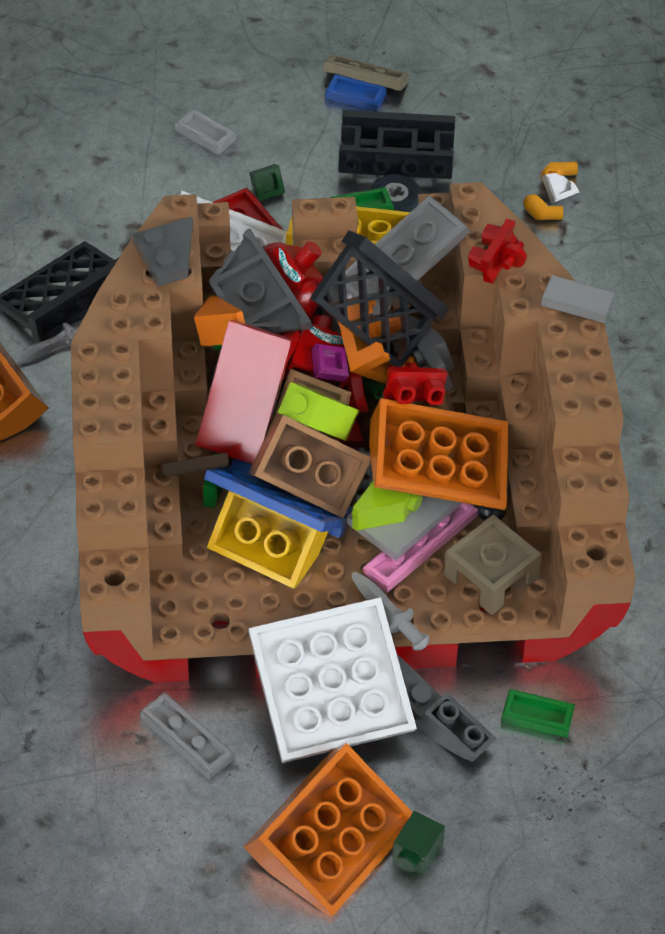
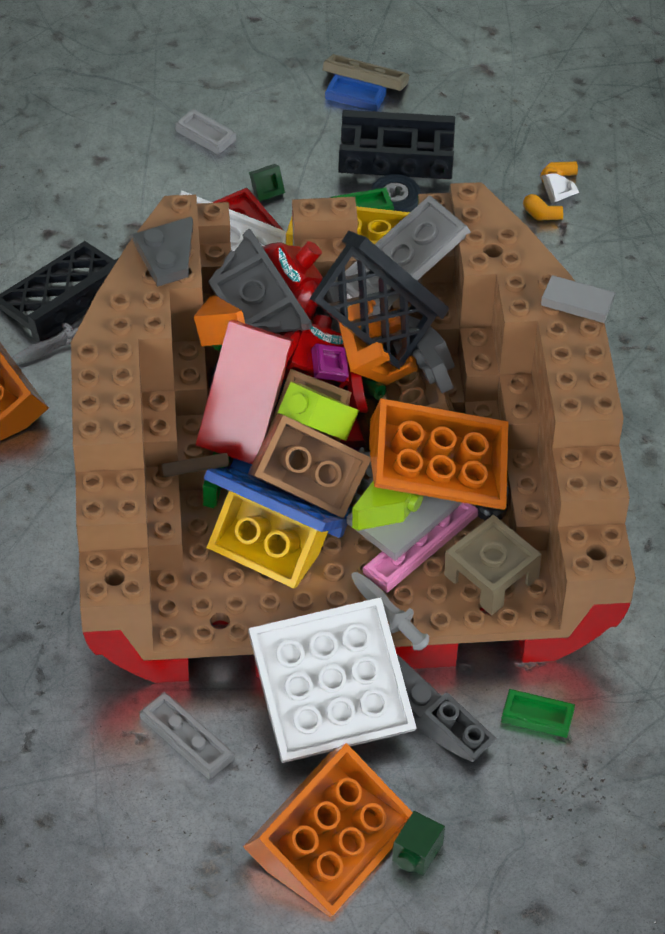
red hips [382,363,448,405] -> none
red hips [468,218,527,284] -> none

